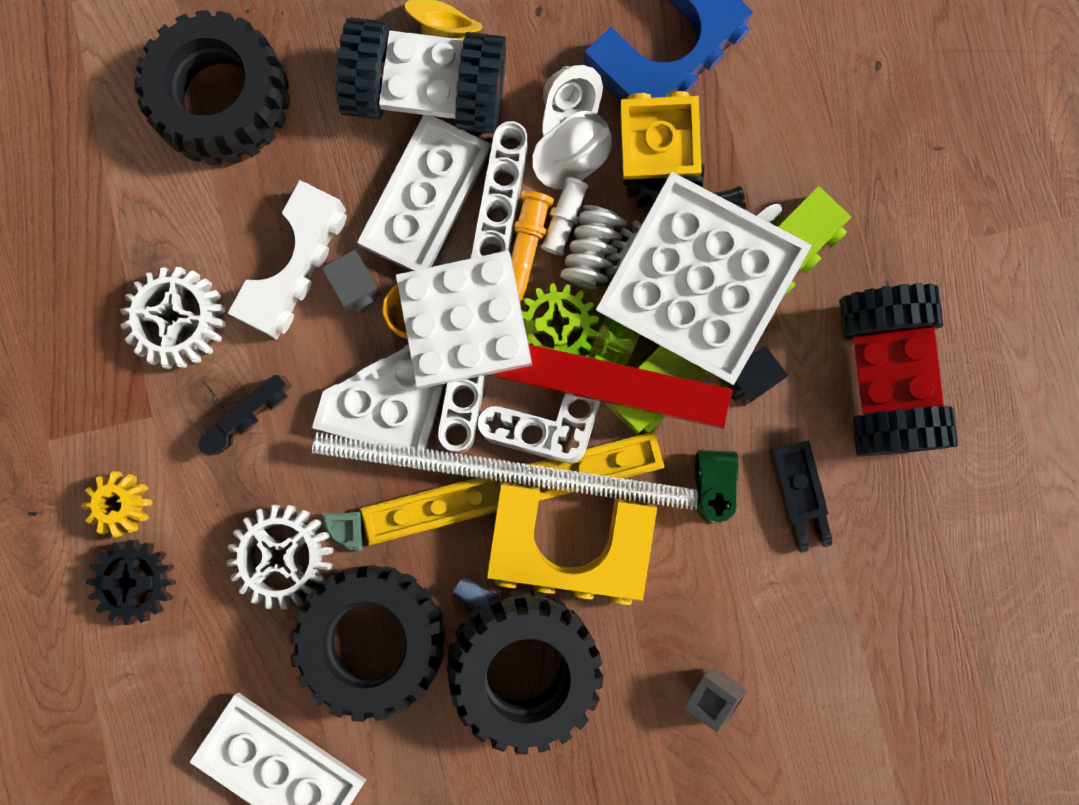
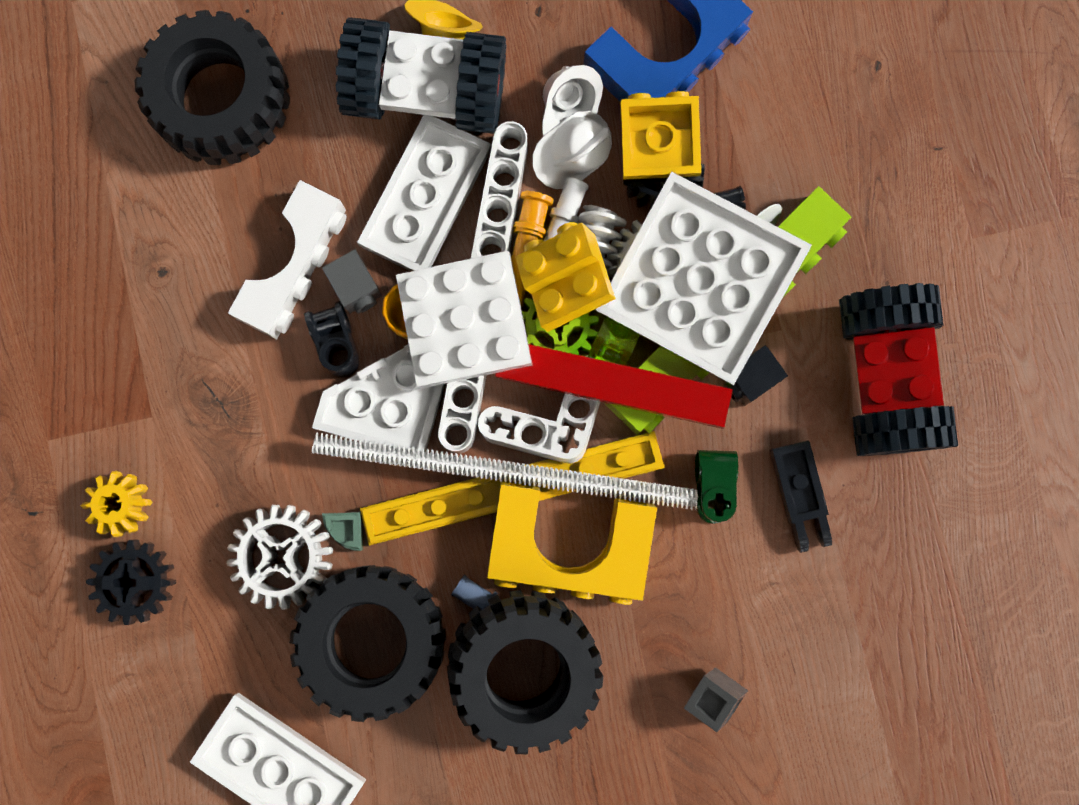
white gear [120,267,226,369] -> none
black hinge [198,375,292,456] -> none
none -> black piece [304,301,360,378]
none -> yellow plate [515,222,616,332]

